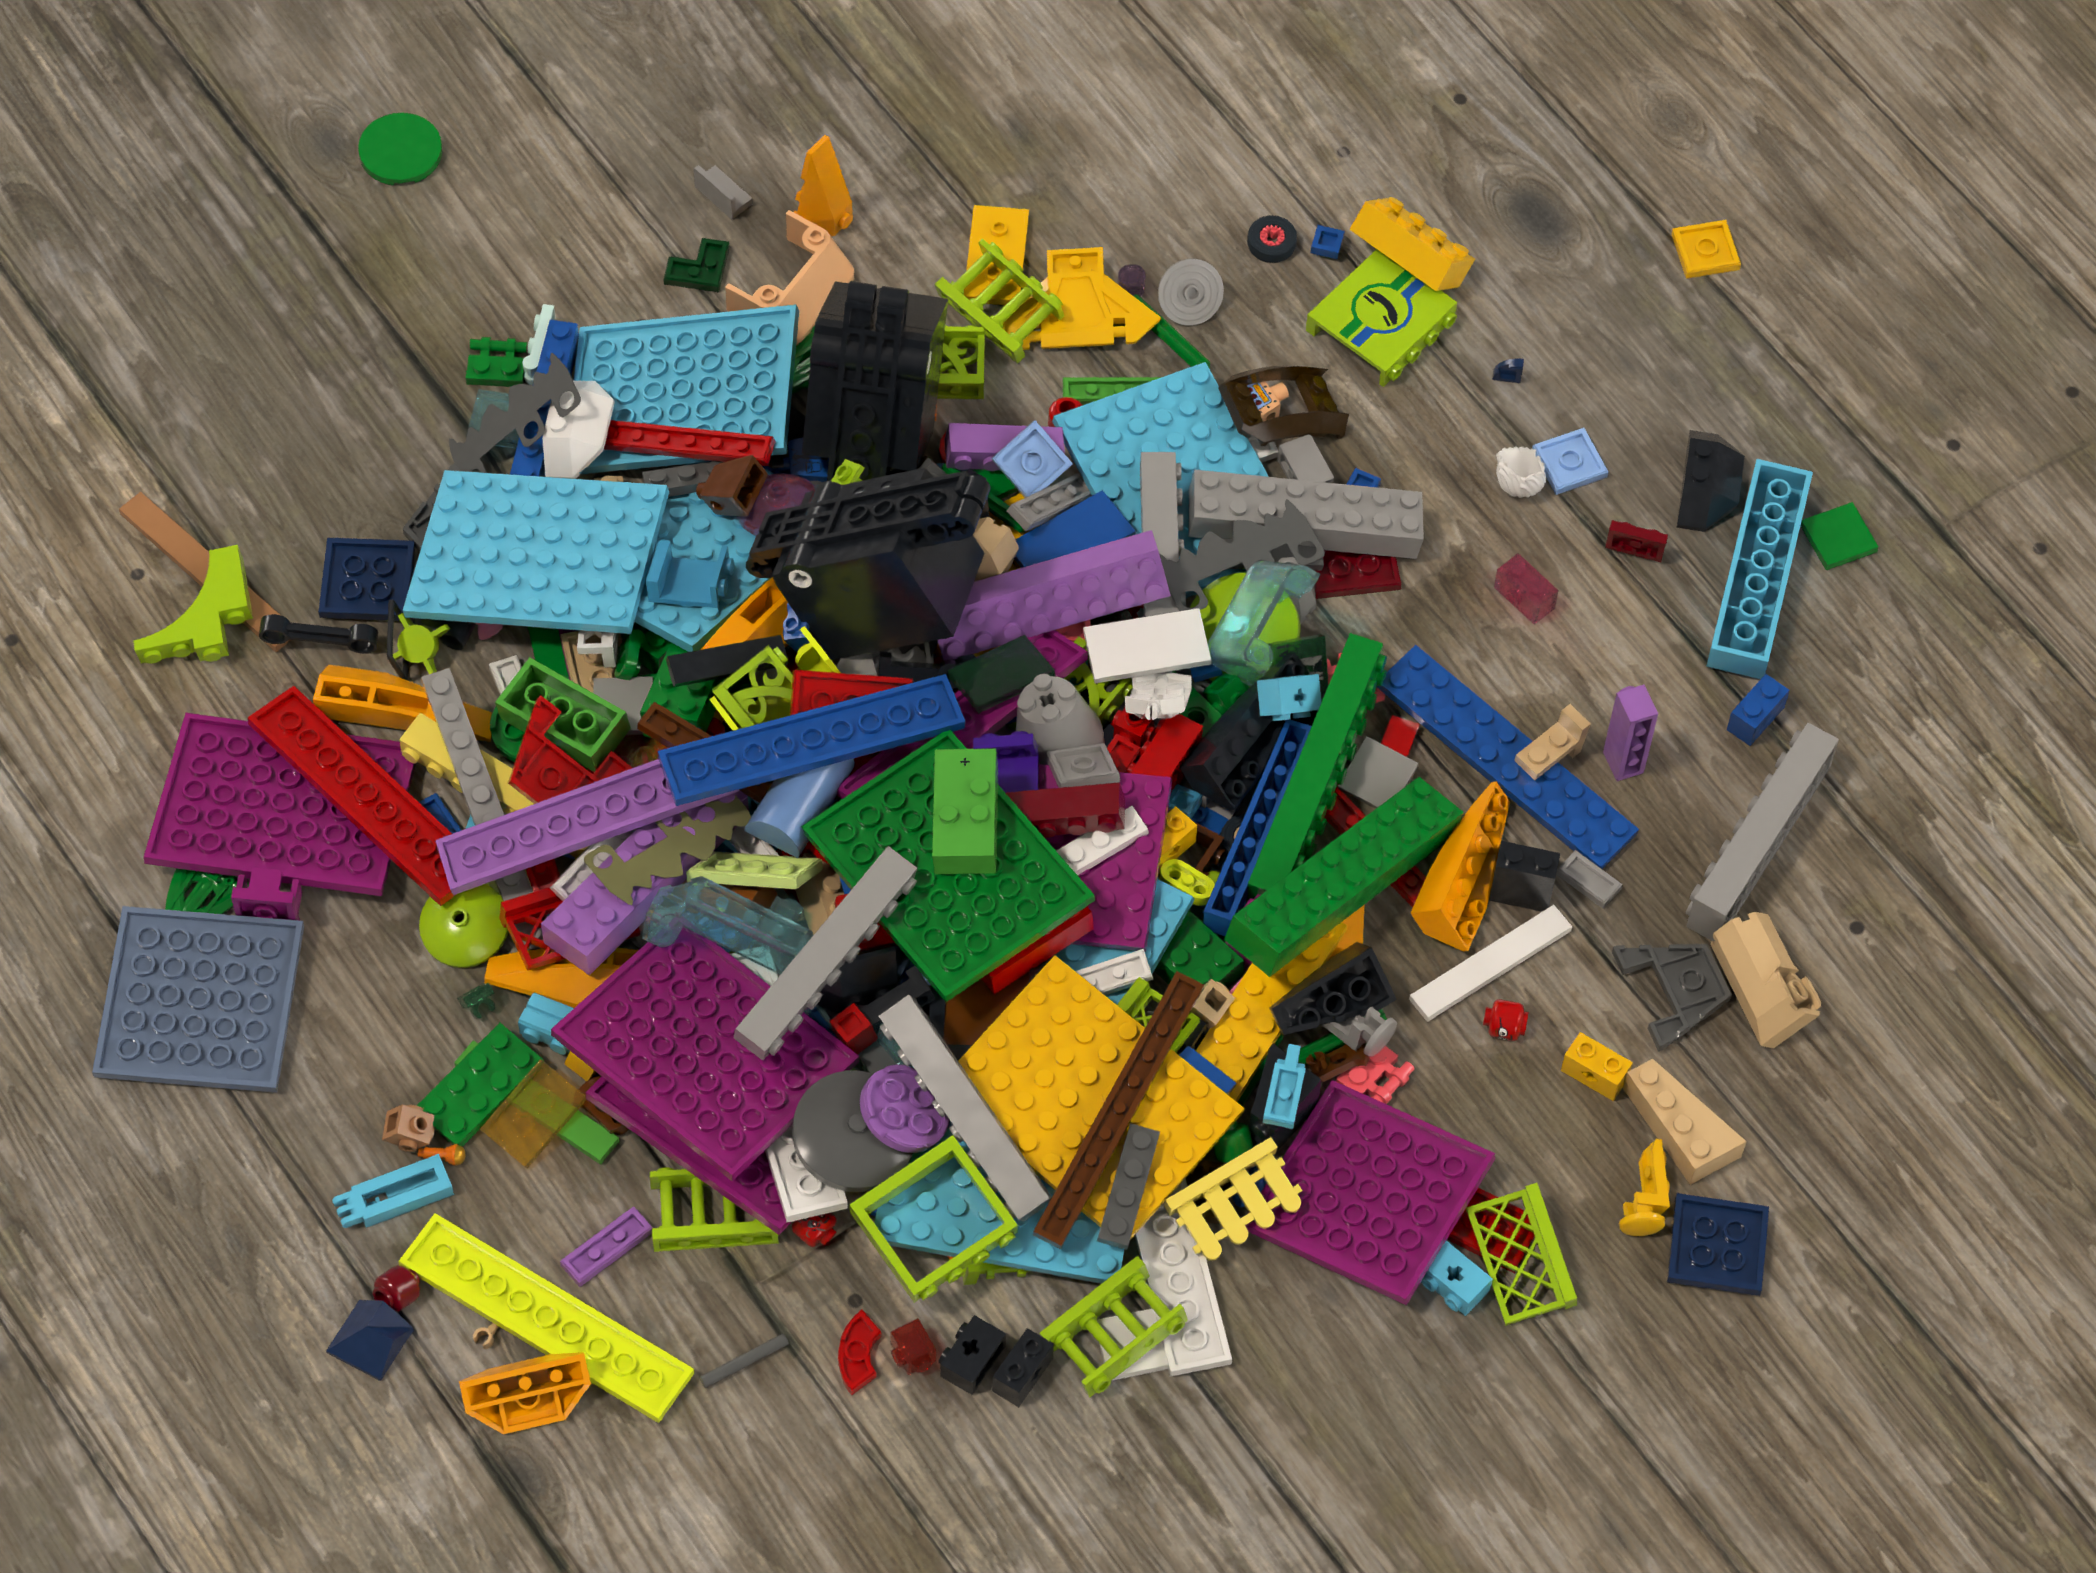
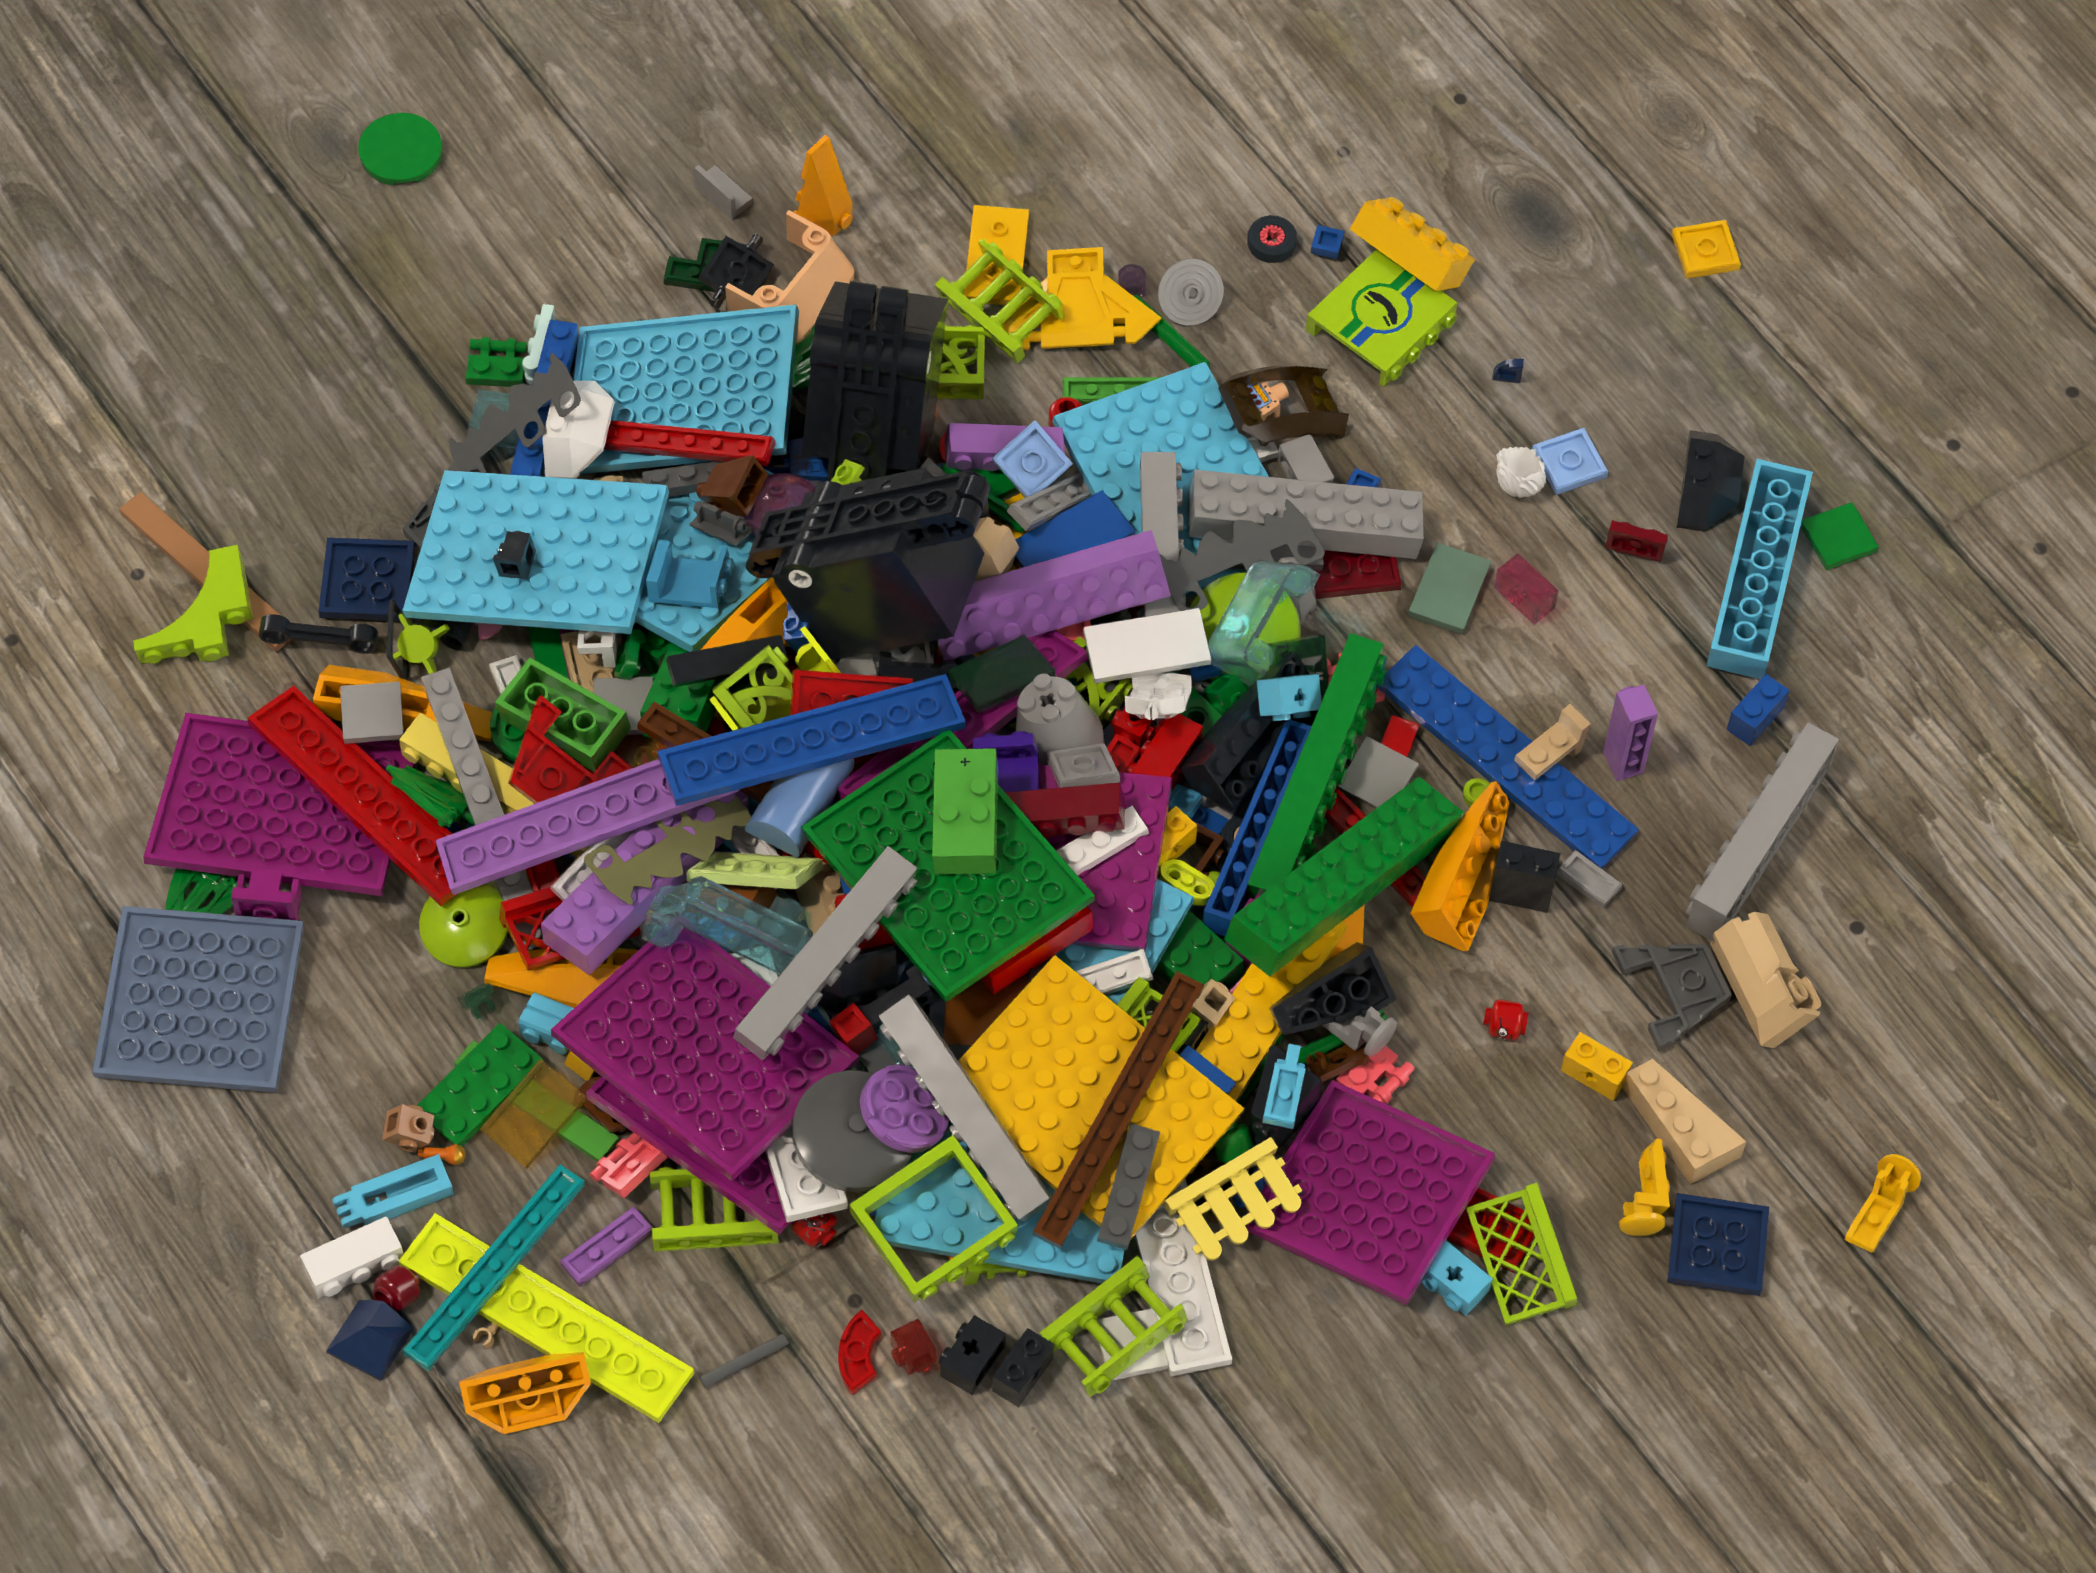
white tile [1409,905,1572,1022] -> none
none -> white brick [300,1216,403,1299]
none -> light grey tile [340,681,404,744]
none -> green bar [386,764,474,827]
none -> teal tile [403,1164,585,1372]
none -> black brick [493,531,536,579]
none -> coral plate [590,1132,668,1198]
none -> dark grey hinge [690,501,754,547]
none -> black plate [698,234,774,309]
none -> sand green tile [1408,542,1492,635]
none -> lime tile [1463,778,1490,807]
none -> yellow piece [1844,1154,1921,1253]

